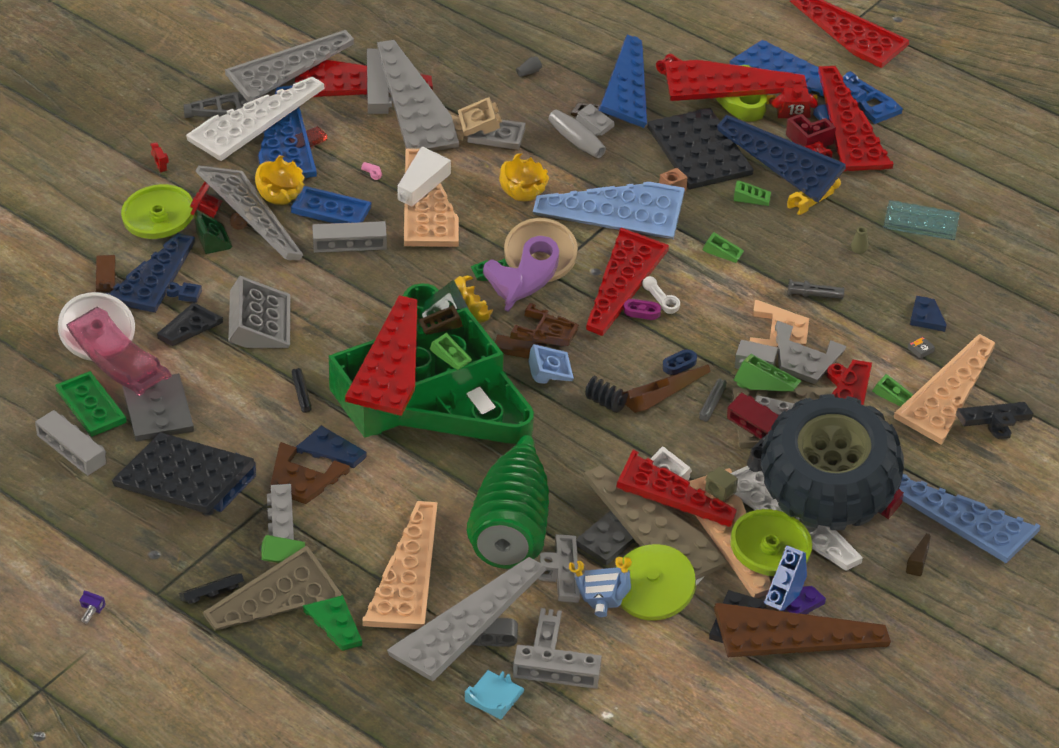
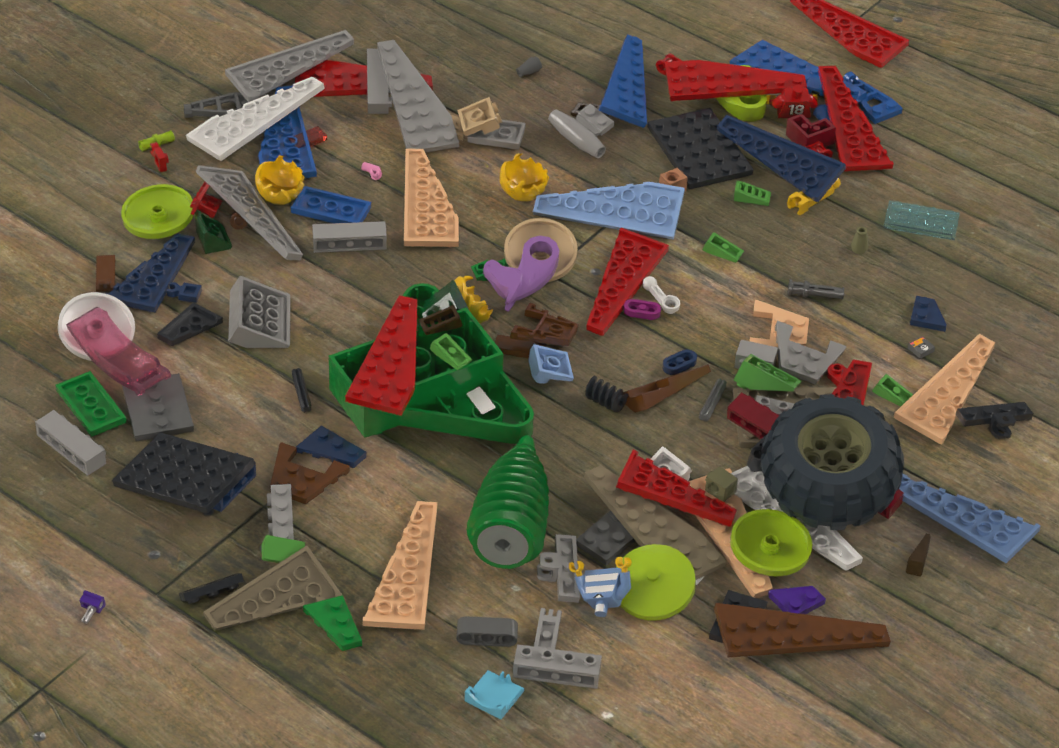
light grey wing [387,557,546,681] -> none
white slope [398,147,451,207] -> none
blue slope [764,545,807,611] -> none
none -> lime pin [138,130,175,152]

